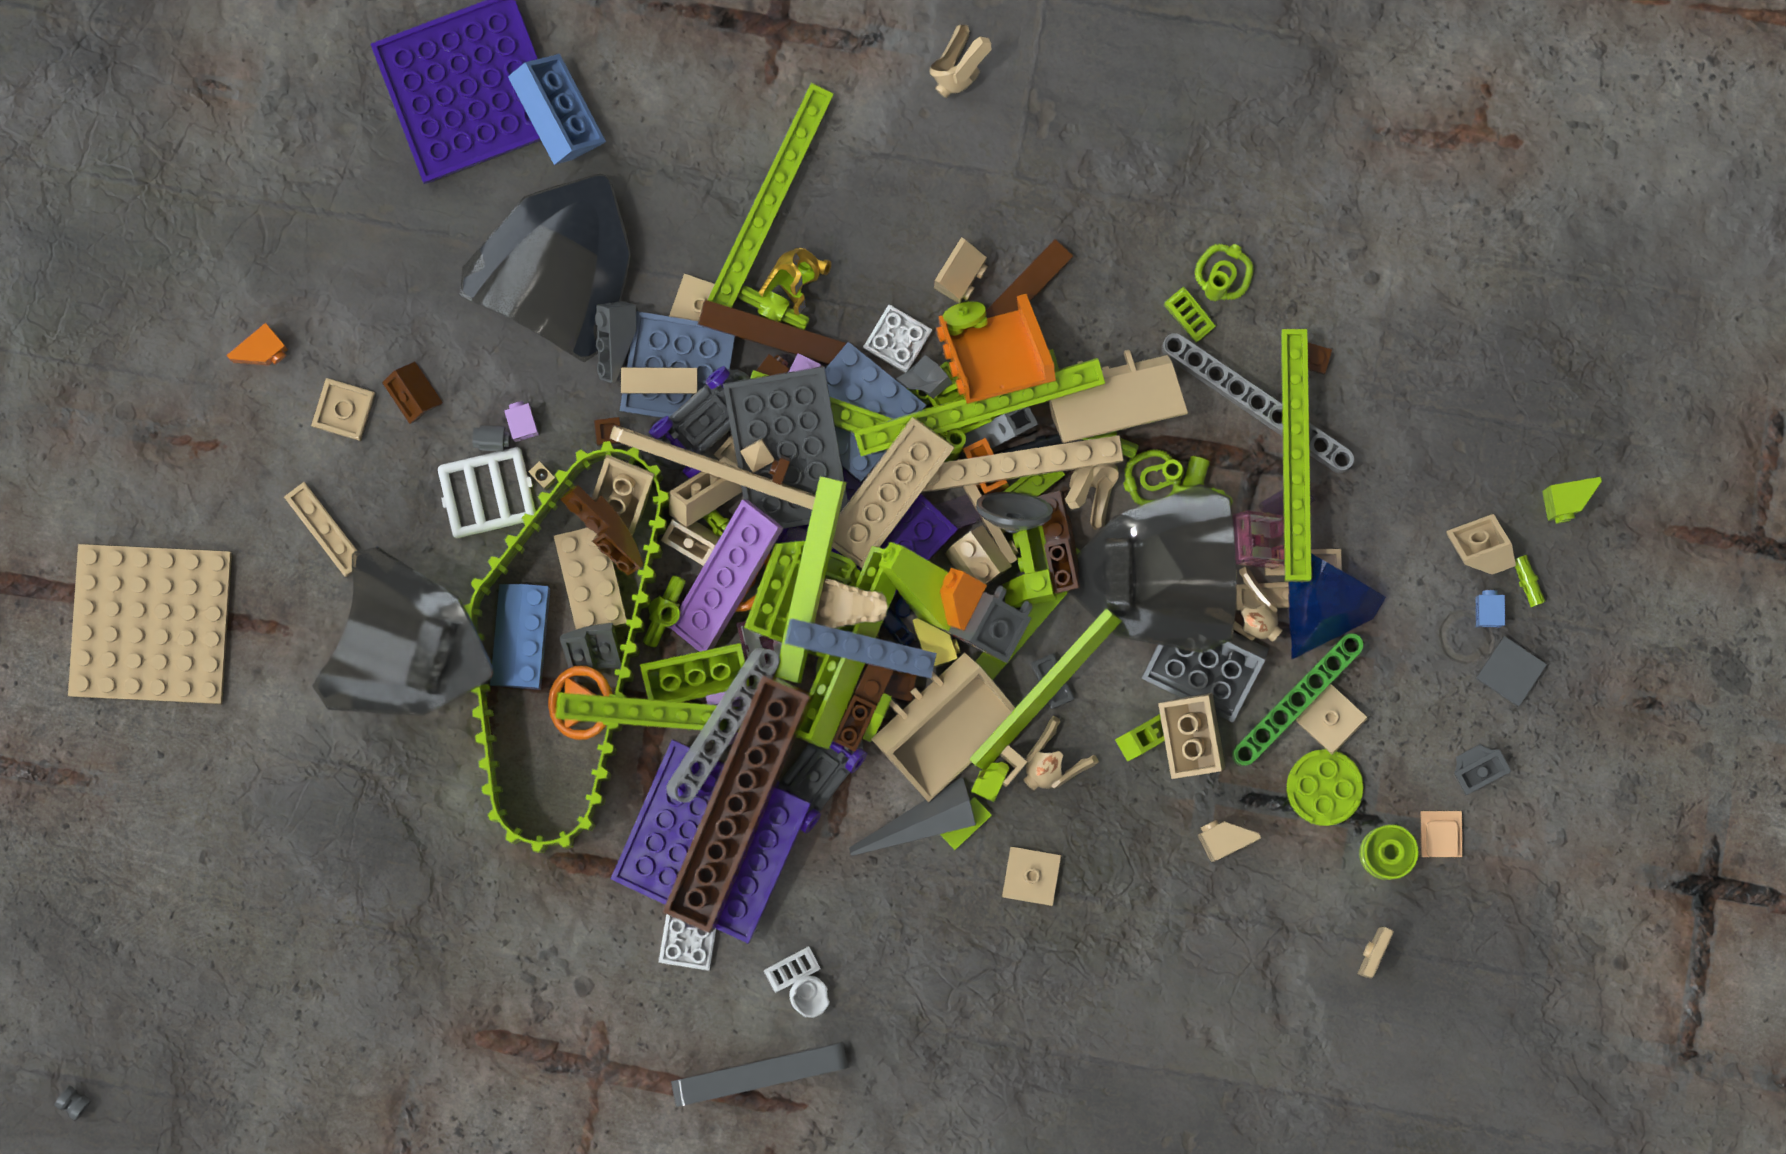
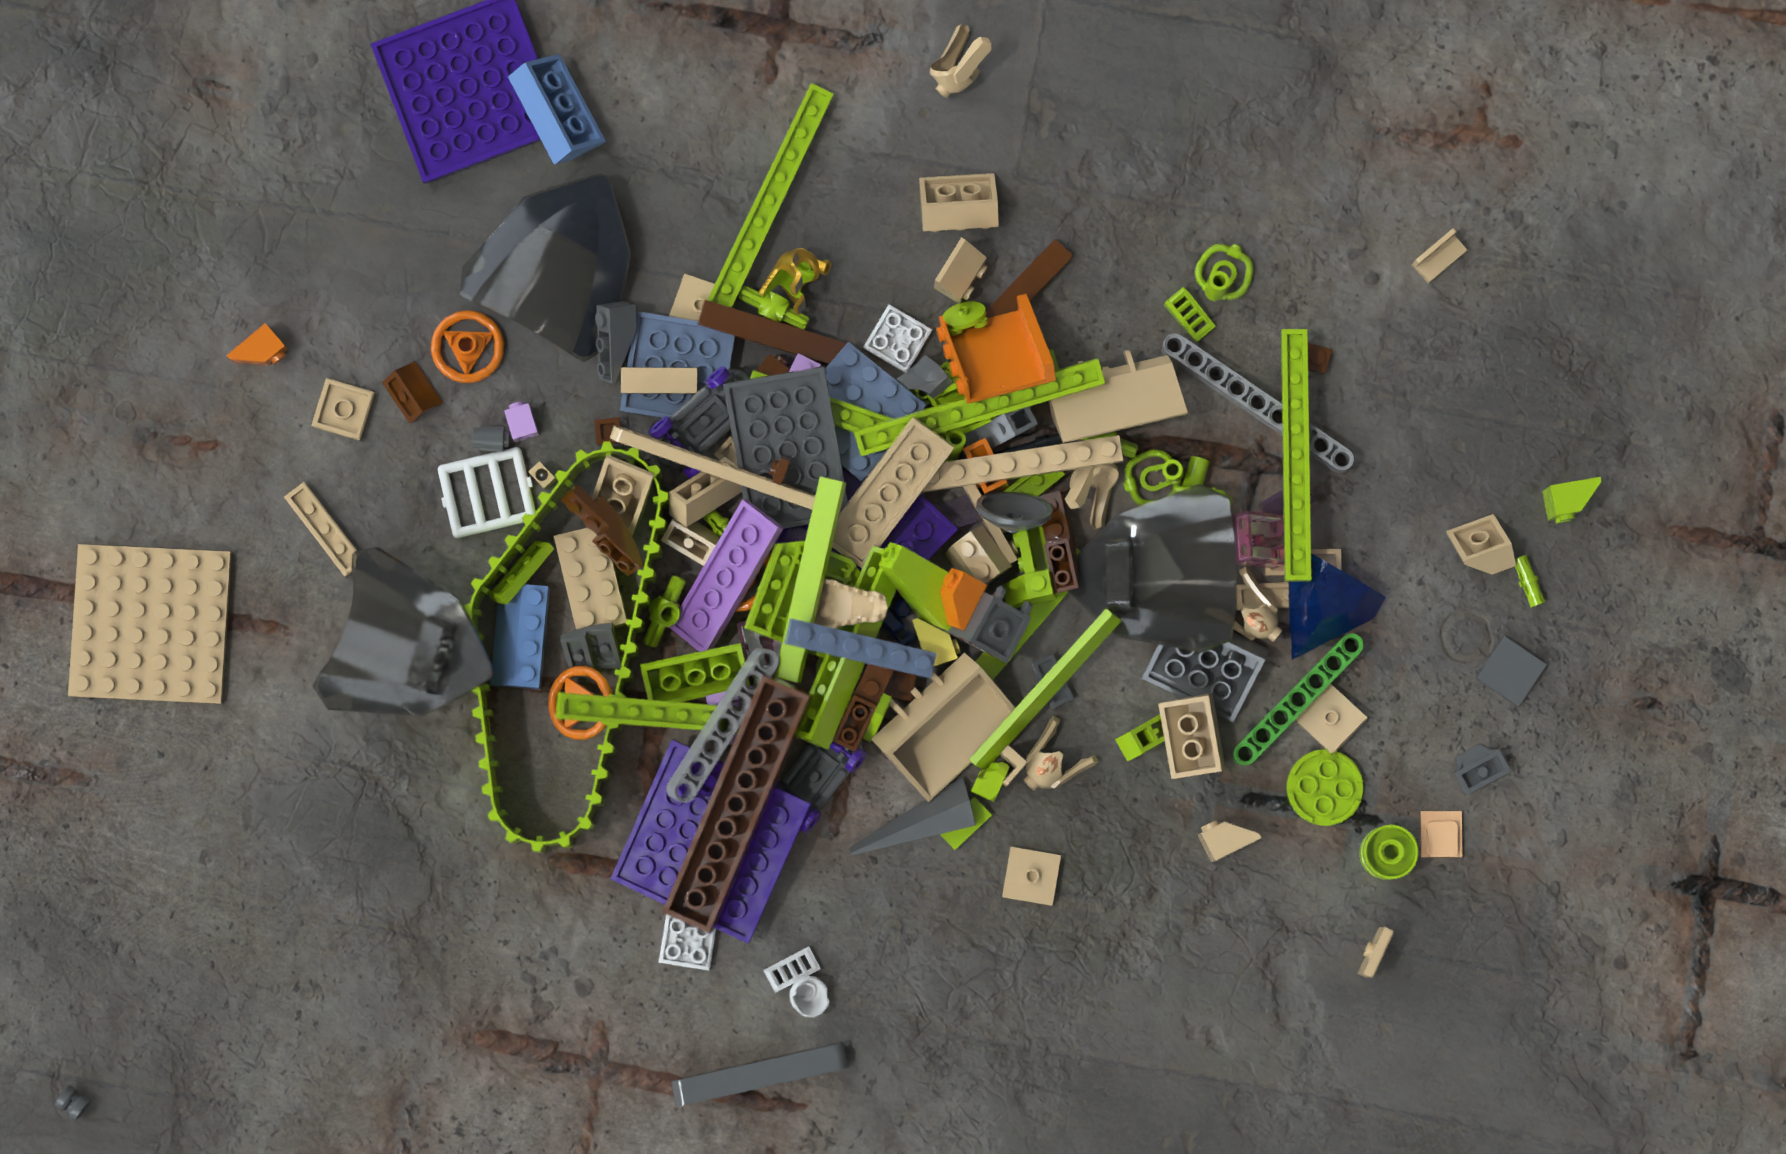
tan slope [740,438,774,473] -> none
medium blue brick [1476,590,1505,627] -> none
none -> orange piece [431,310,504,383]
none -> lime tile [489,540,554,605]
none -> tan slope [919,173,999,232]
none -> tan panel [1412,228,1467,283]

